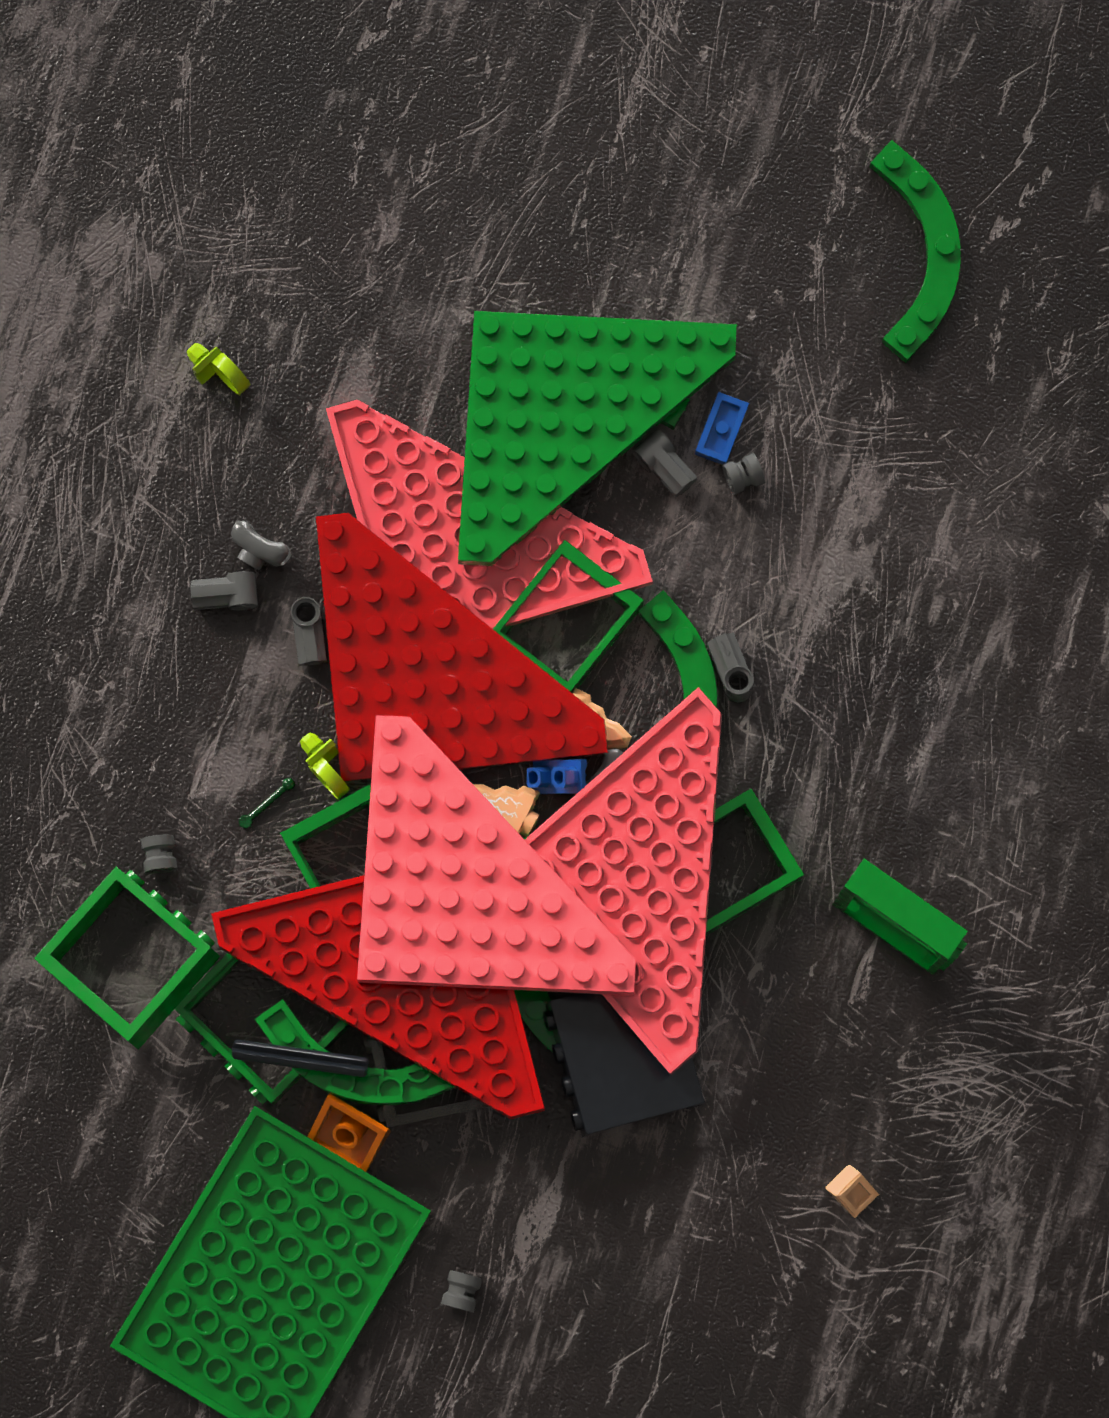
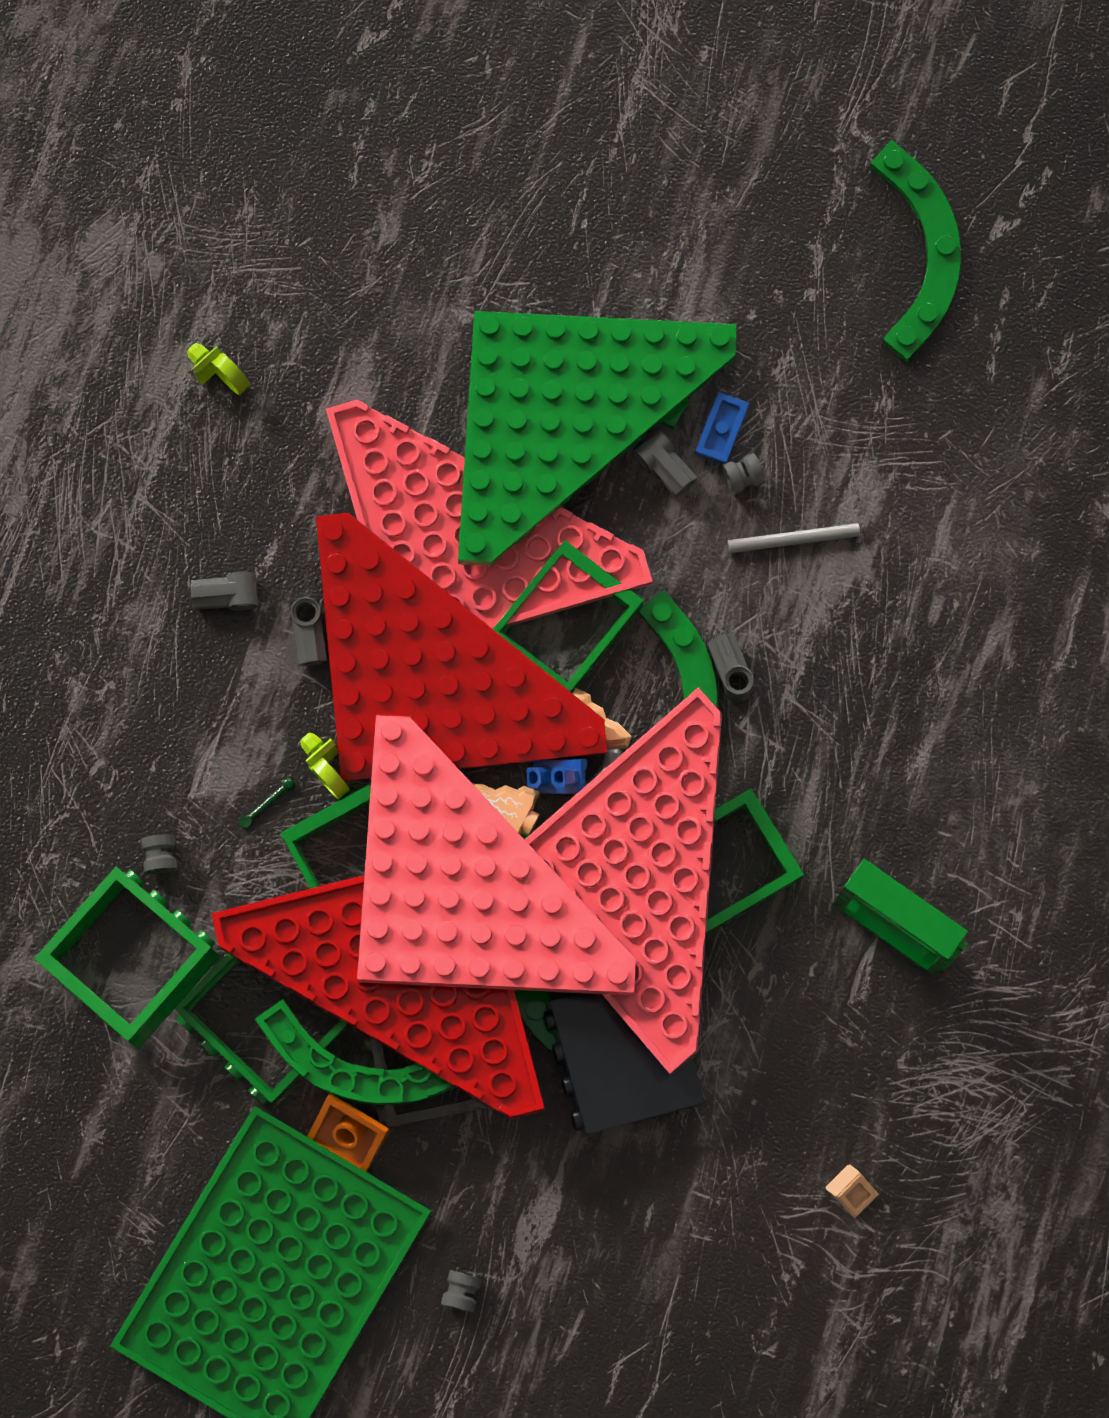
dark grey piece [231,520,291,571] -> none
black axle [232,1039,369,1077] -> none
none -> light grey bar [727,523,860,553]

